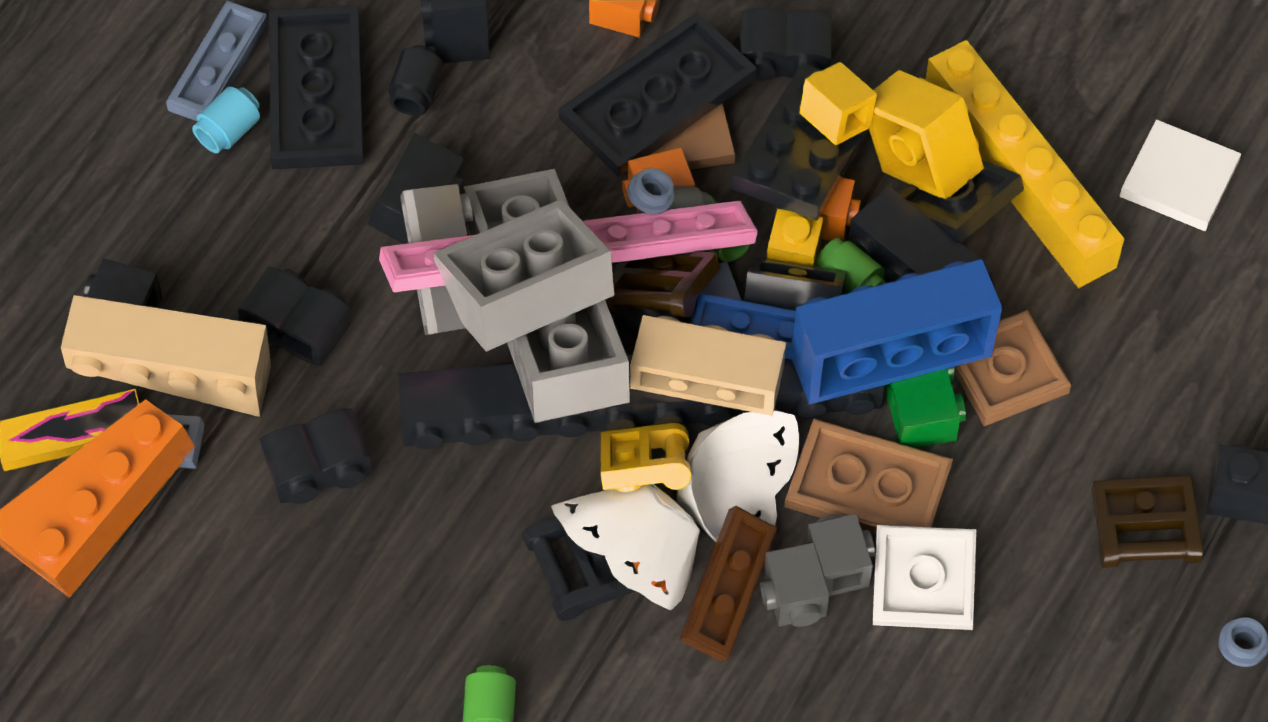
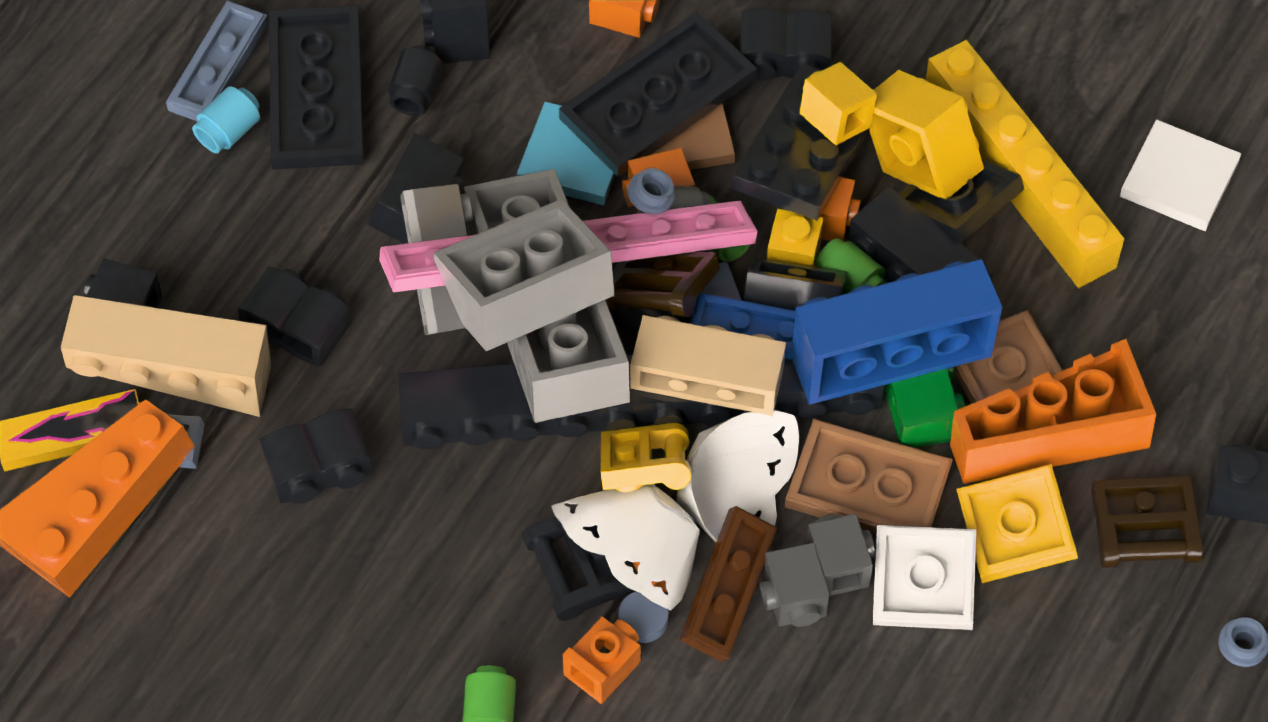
none -> medium azure tile [516,102,616,206]
none -> orange brick [563,616,641,704]
none -> sand blue tile [619,591,669,643]
none -> orange wedge [950,339,1156,484]
none -> yellow plate [957,464,1078,583]

